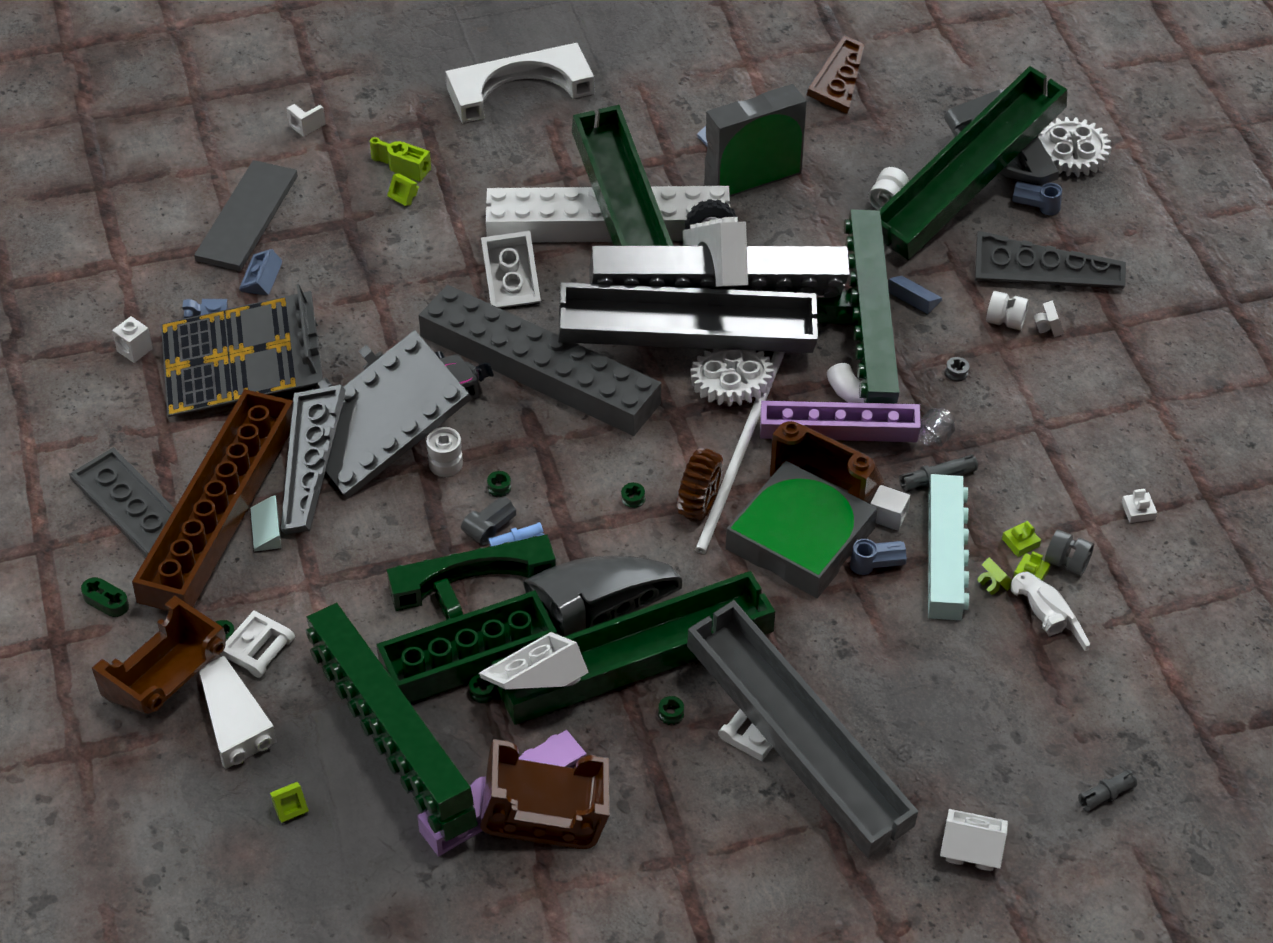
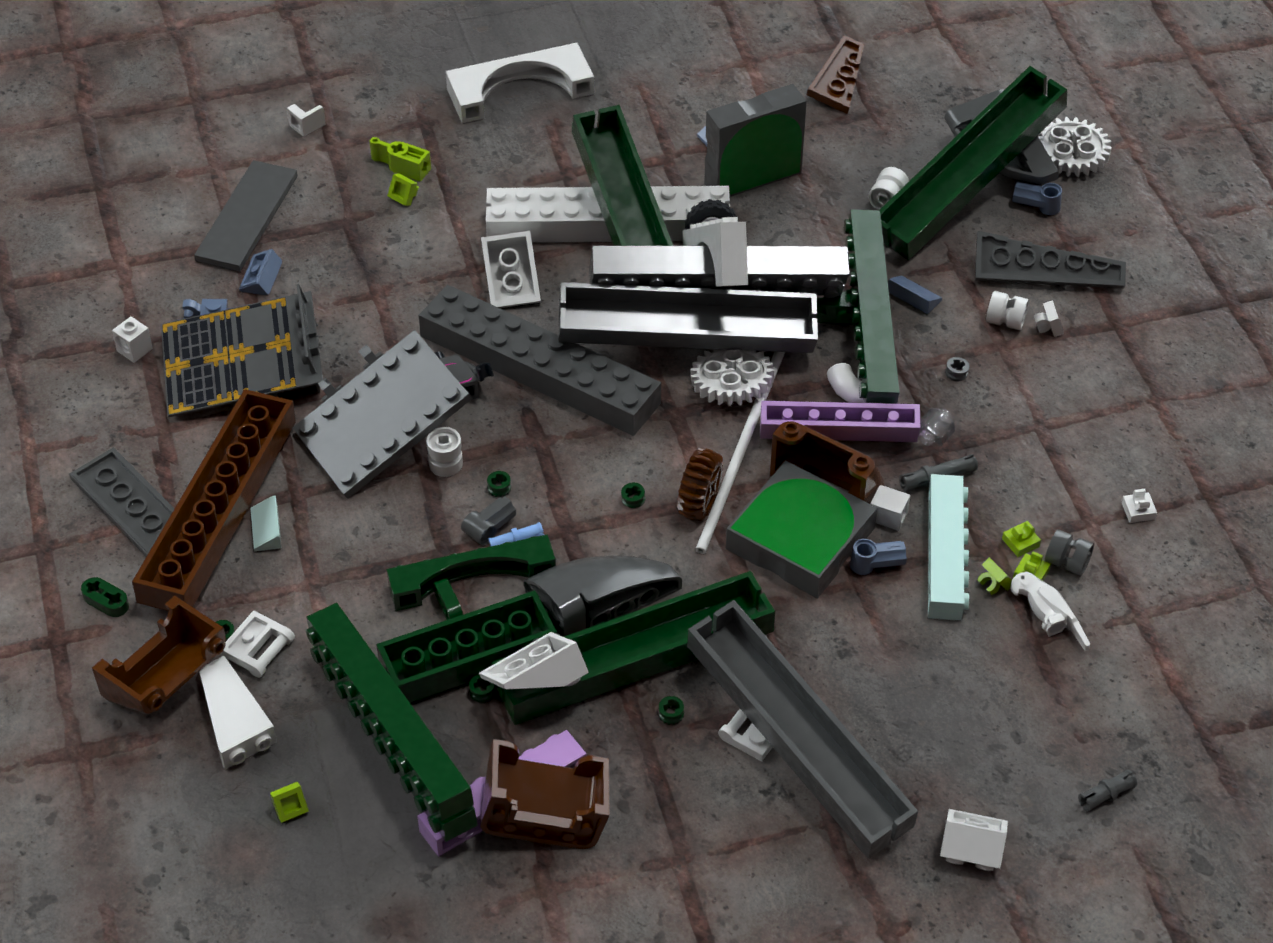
dark grey wing [281,384,346,535] -> none

